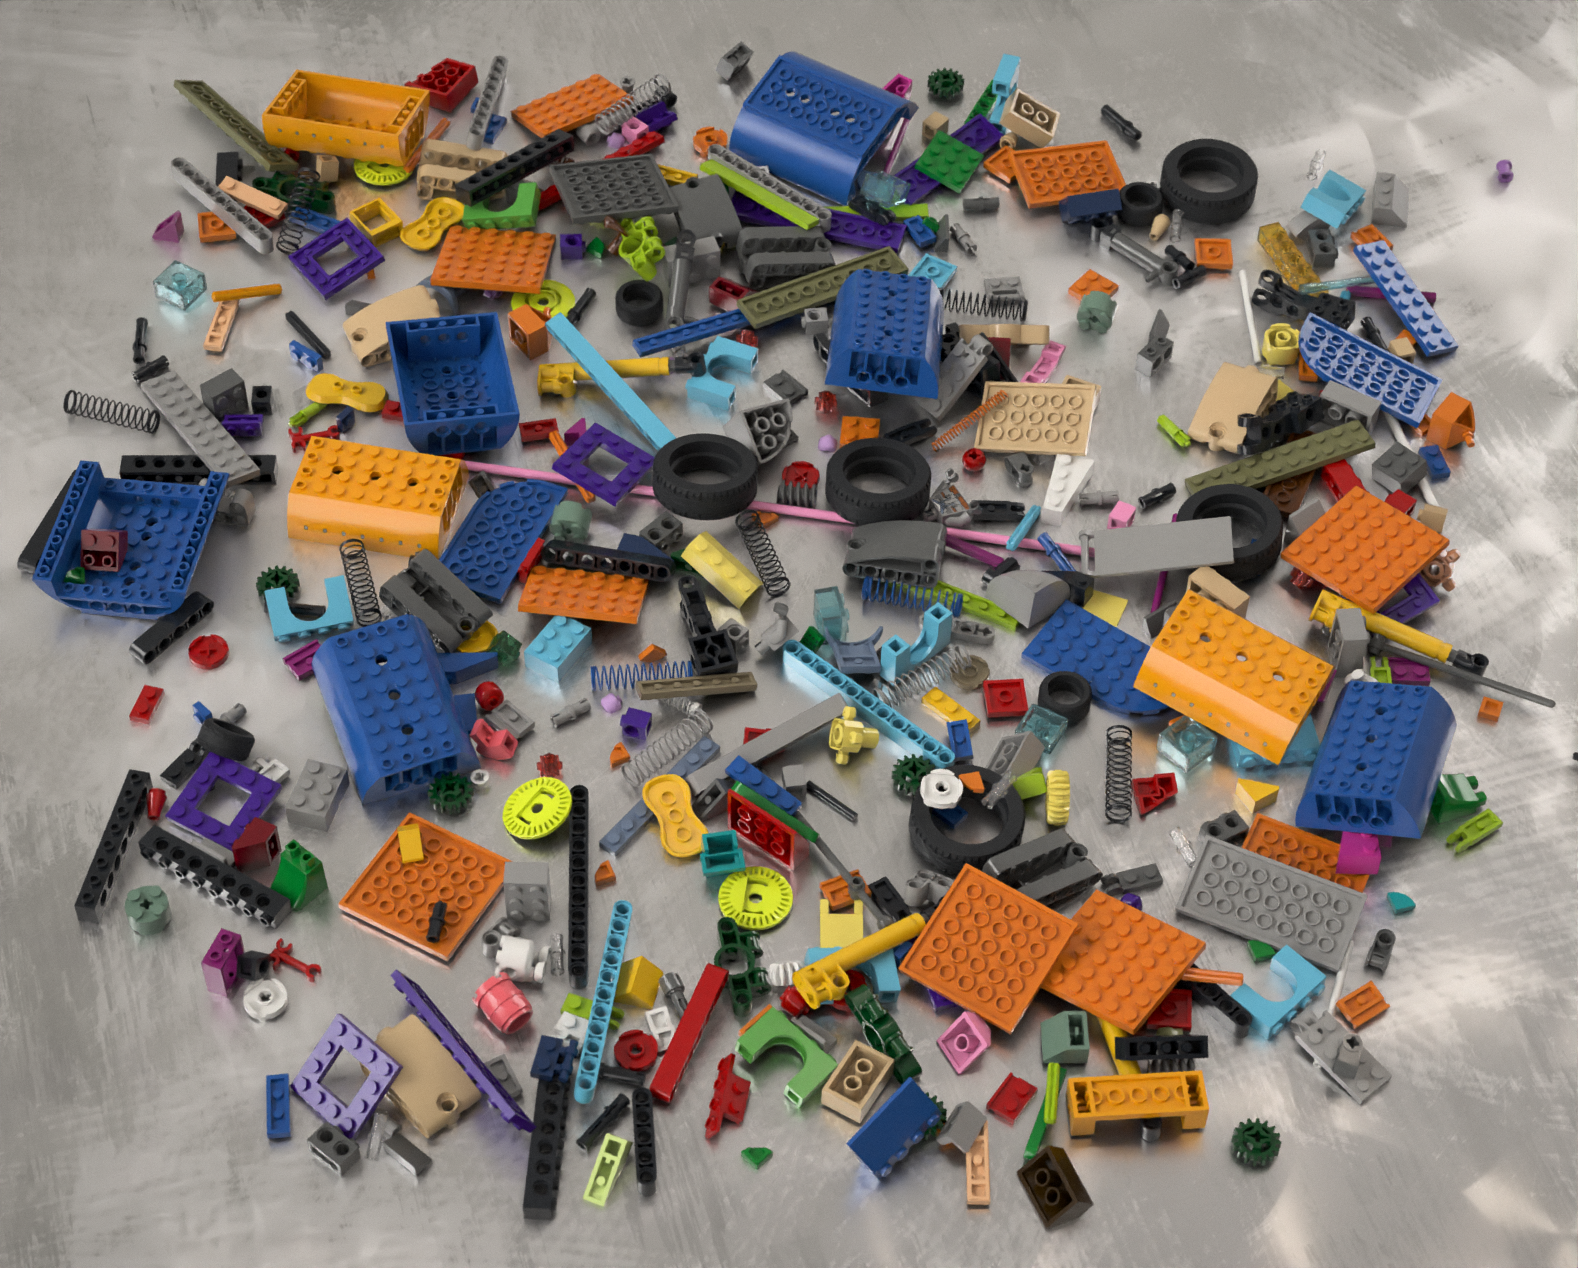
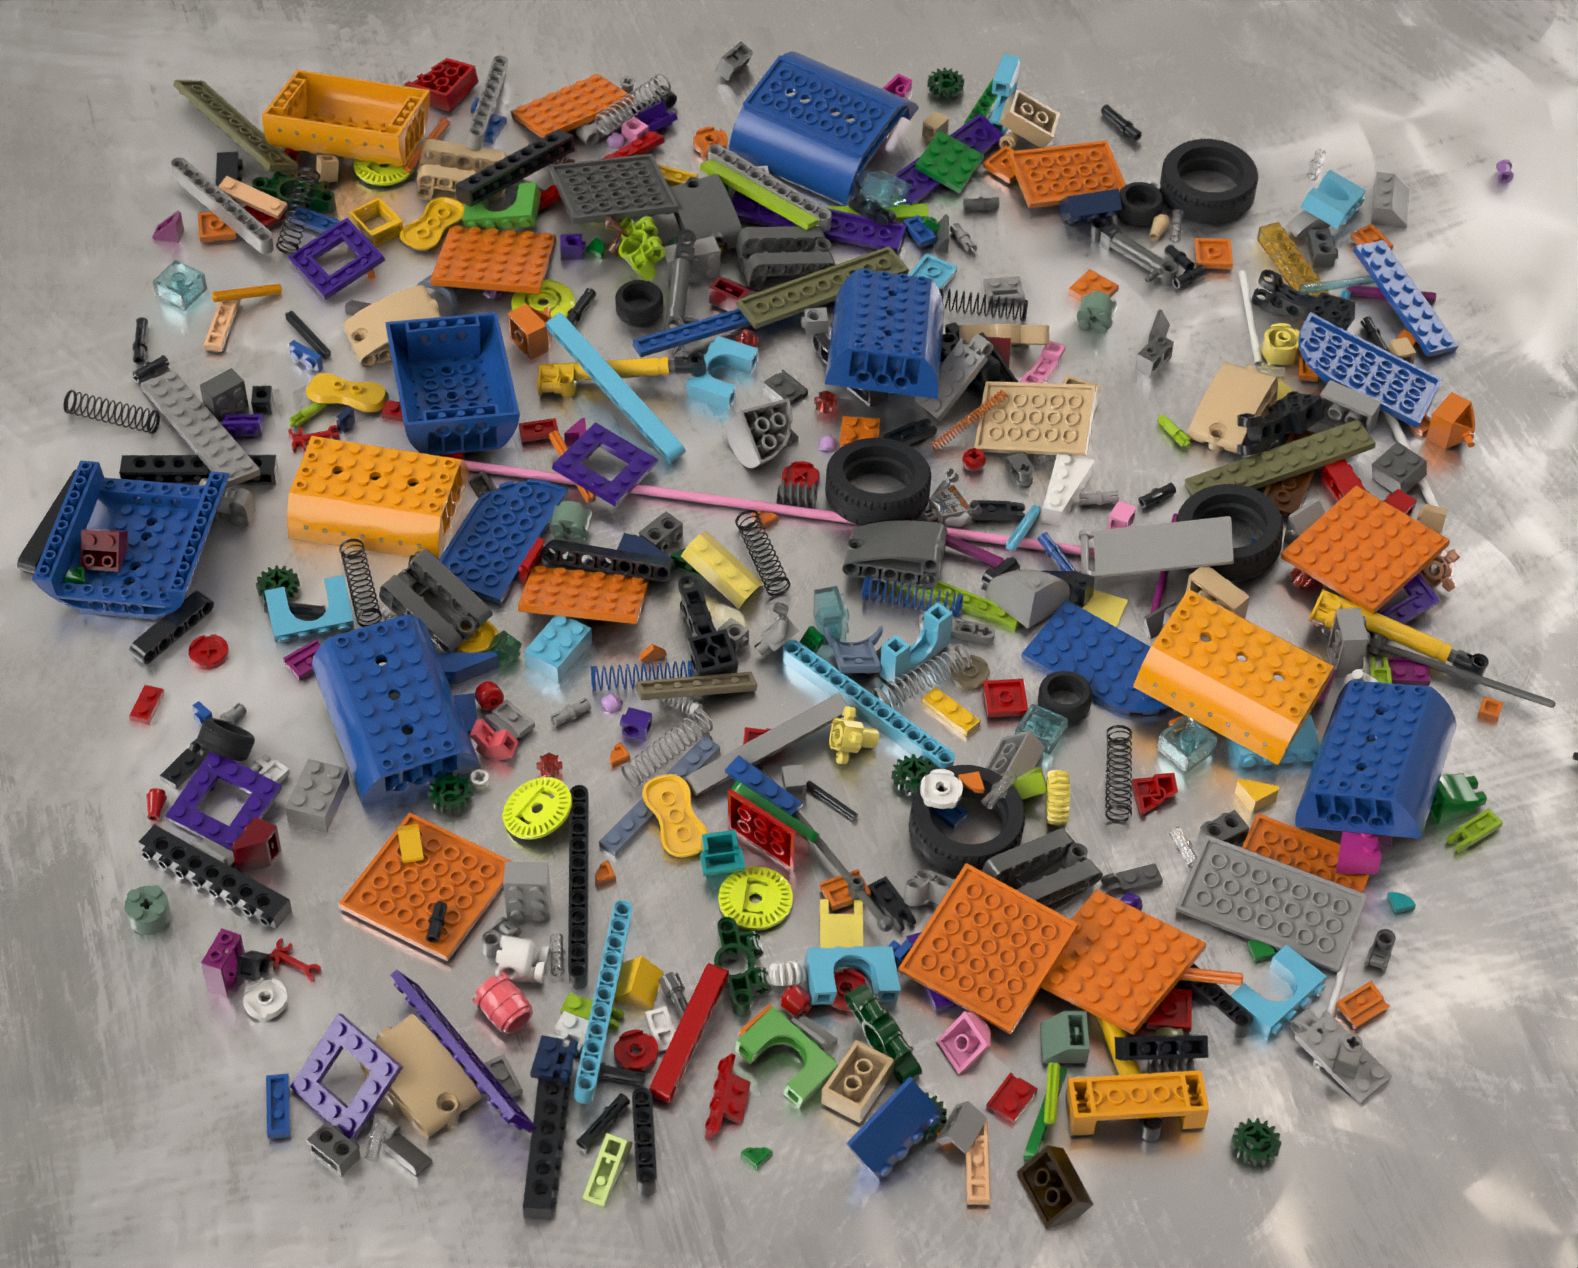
black brick [74,769,153,924] -> none
green hips [270,840,328,911] -> none
black tyre [652,433,758,520] -> none
dark grey slope [691,778,734,822] -> none
yellow piece [792,897,944,1009] -> none
piece [879,102,915,186] -> none
blue plate [947,719,974,762] -> none
blue plate [1418,445,1451,480] -> none

